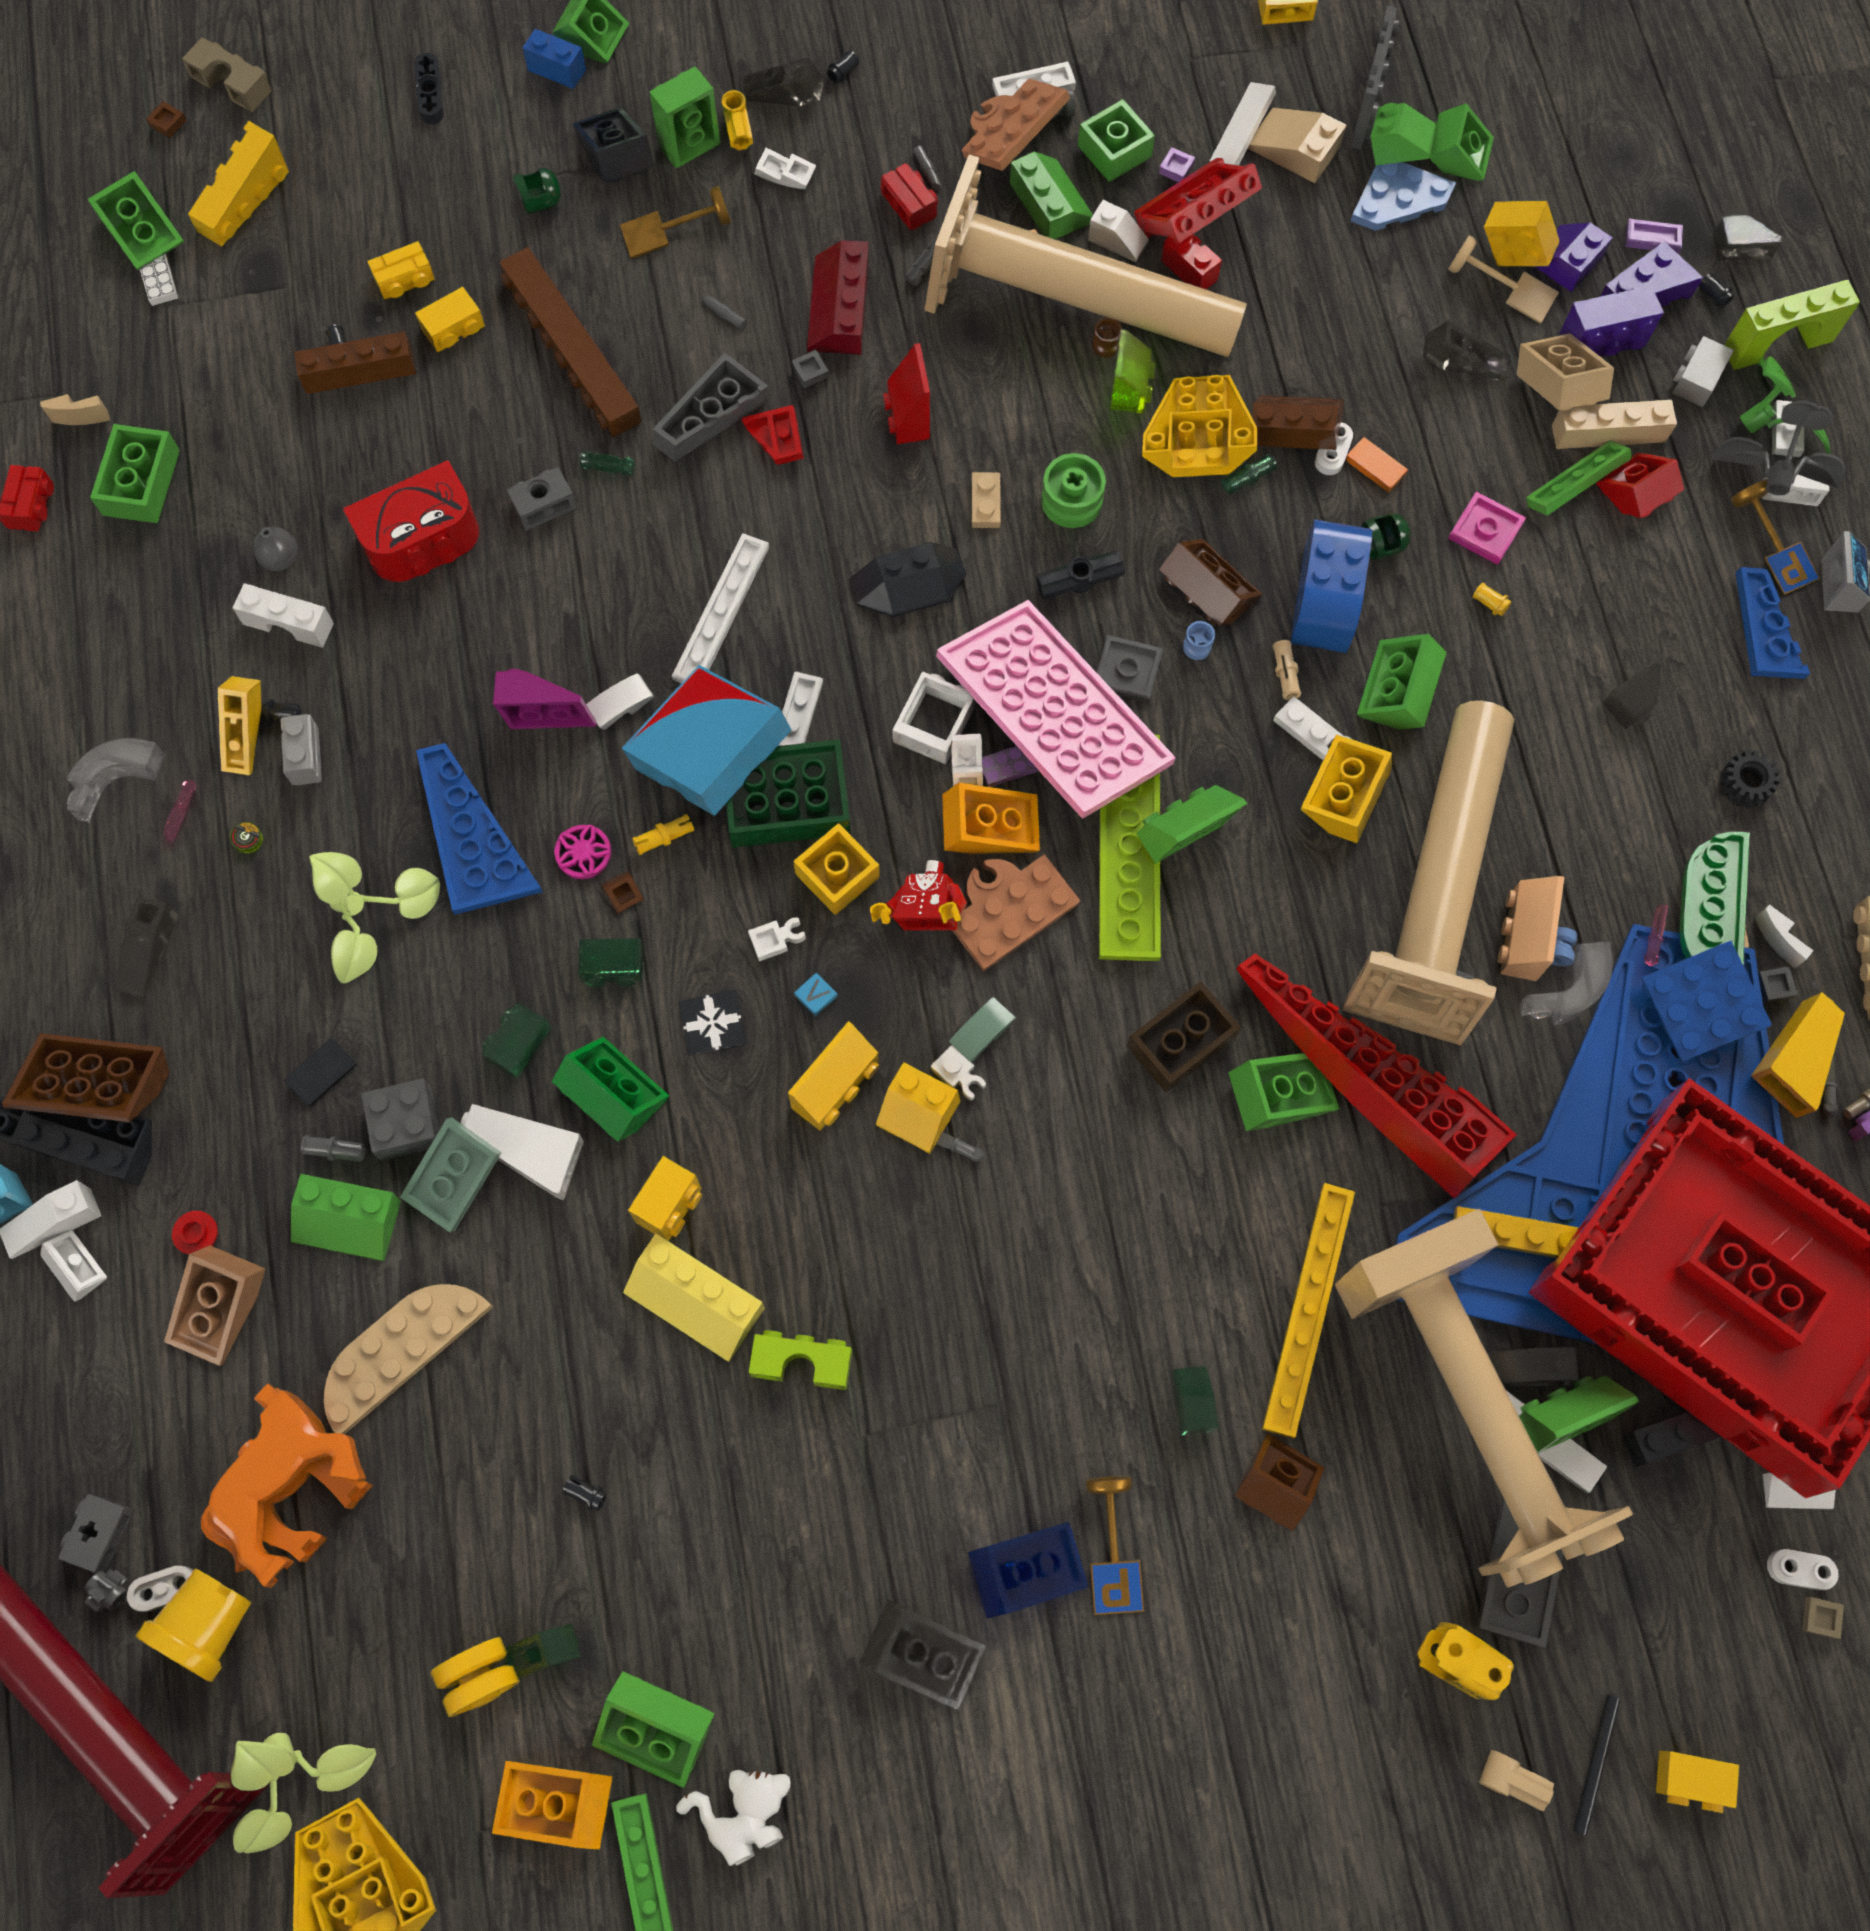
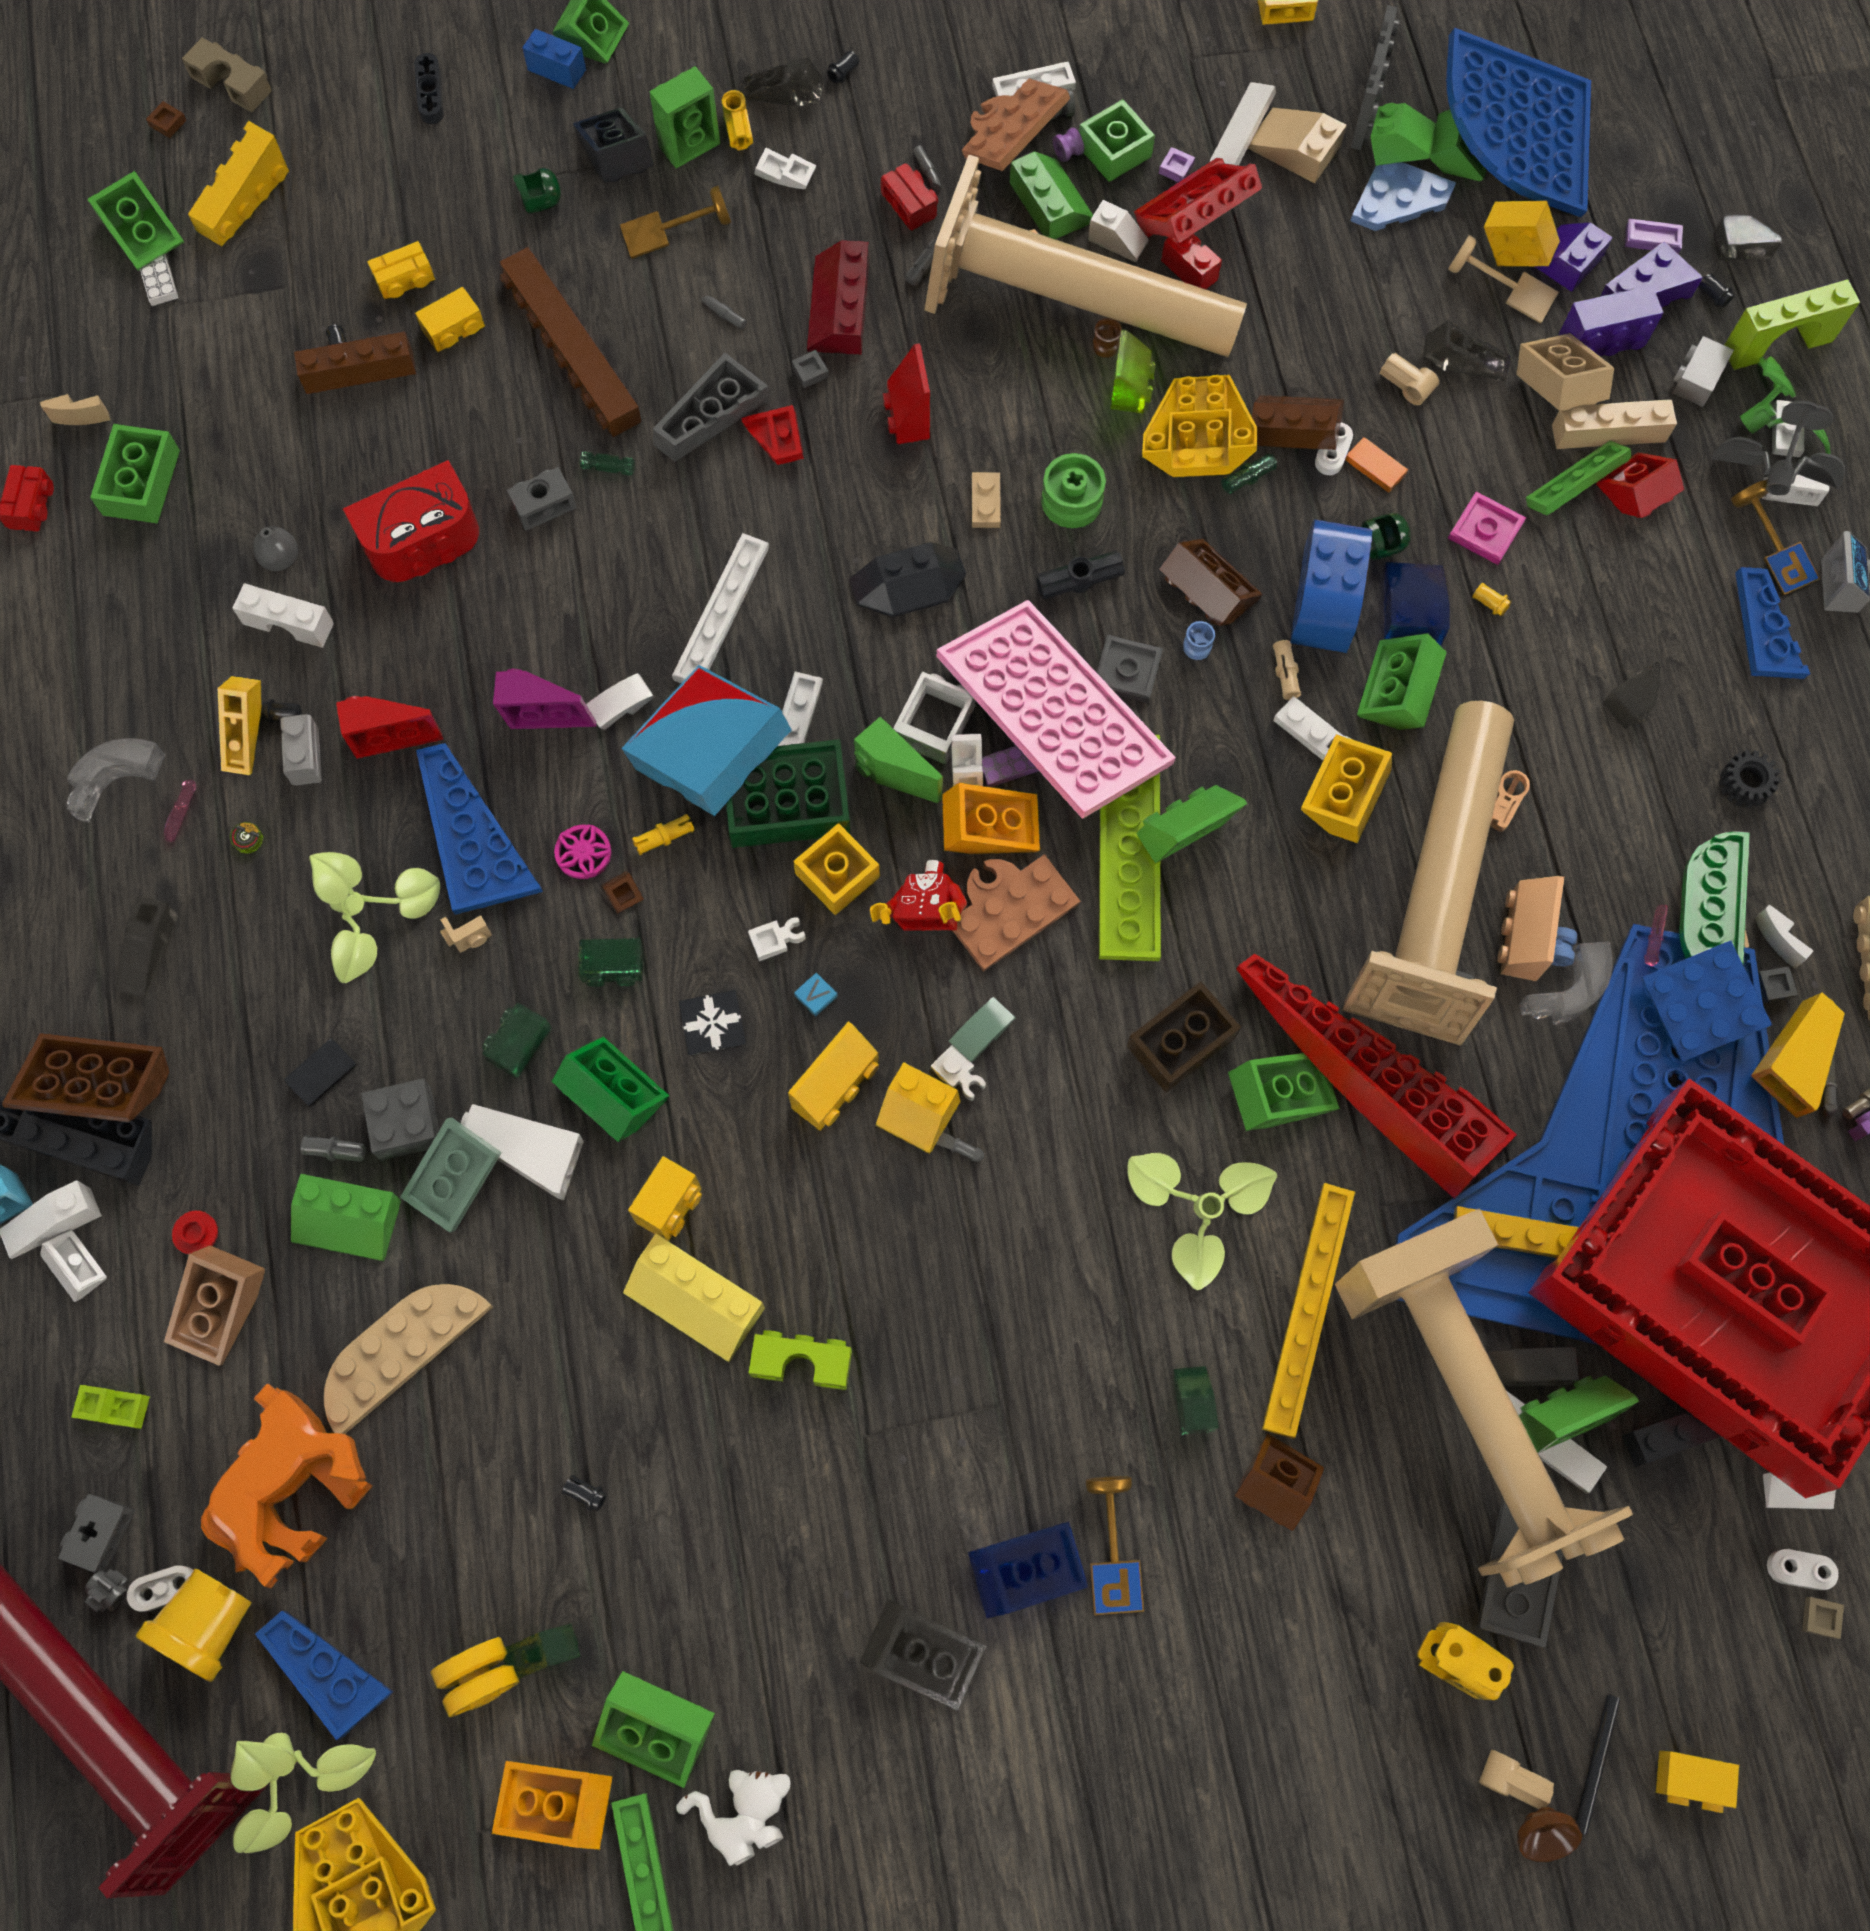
none -> lime slope [71,1385,150,1429]
none -> blue wing [255,1611,394,1740]
none -> red slope [336,696,443,759]
none -> tan bracket [440,916,492,953]
none -> bright green slope [854,717,943,803]
none -> medium lavender wheel [1052,128,1084,162]
none -> yellowish green plant [1127,1153,1277,1290]
none -> tan piece [1380,353,1439,406]
none -> clear blue slope [1384,562,1450,645]
none -> blue plate [1446,28,1591,217]
none -> light nougat piece [1490,770,1530,832]
none -> reddish brown piece [1517,1807,1582,1862]

